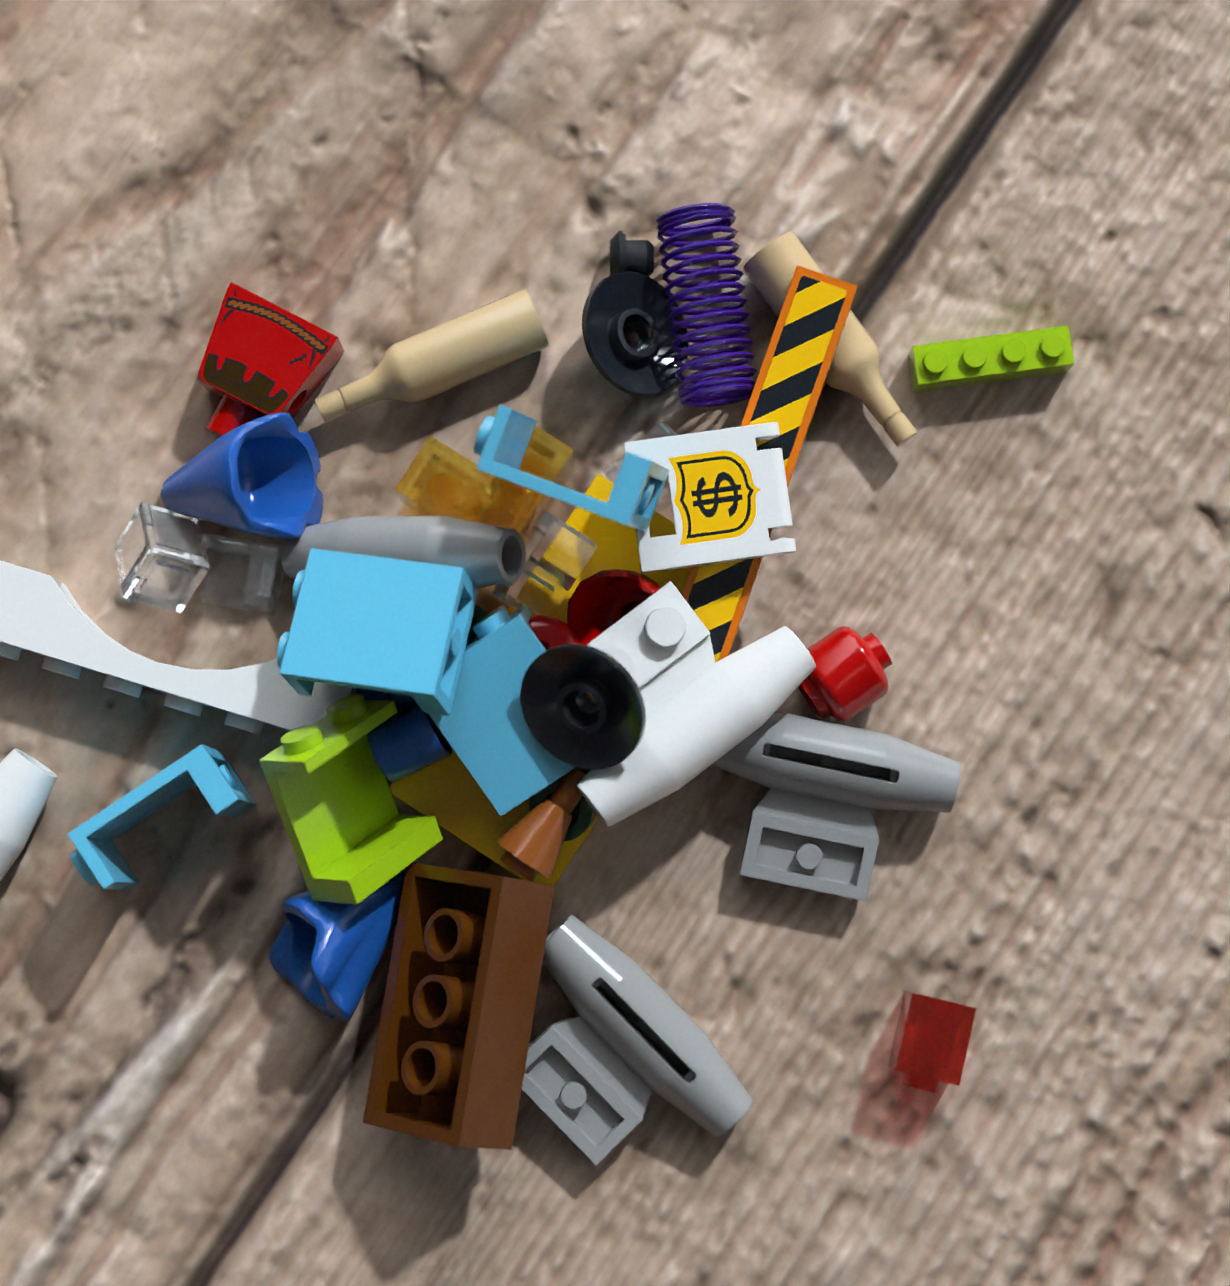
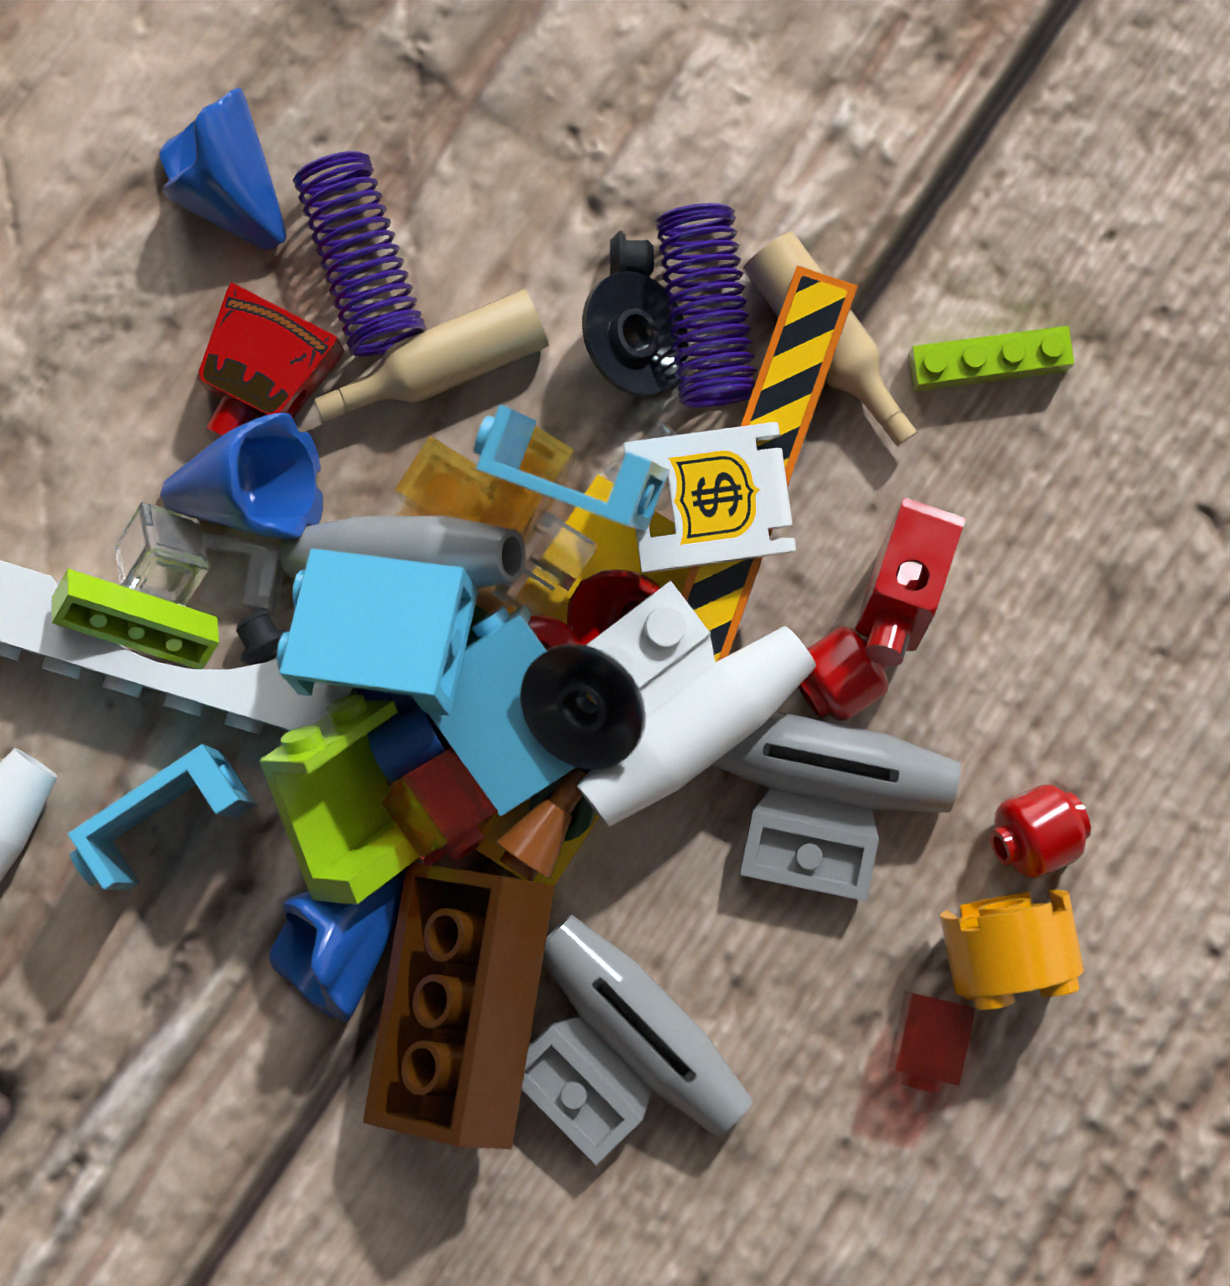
none -> lime piece [51,568,219,669]
none -> blue hat [159,88,287,250]
none -> black piece [236,611,290,665]
none -> dark purple piece [293,151,427,357]
none -> clear red brick [382,748,498,866]
none -> red torso [855,497,966,666]
none -> light orange brick [940,890,1084,1010]
none -> red head [990,785,1091,878]

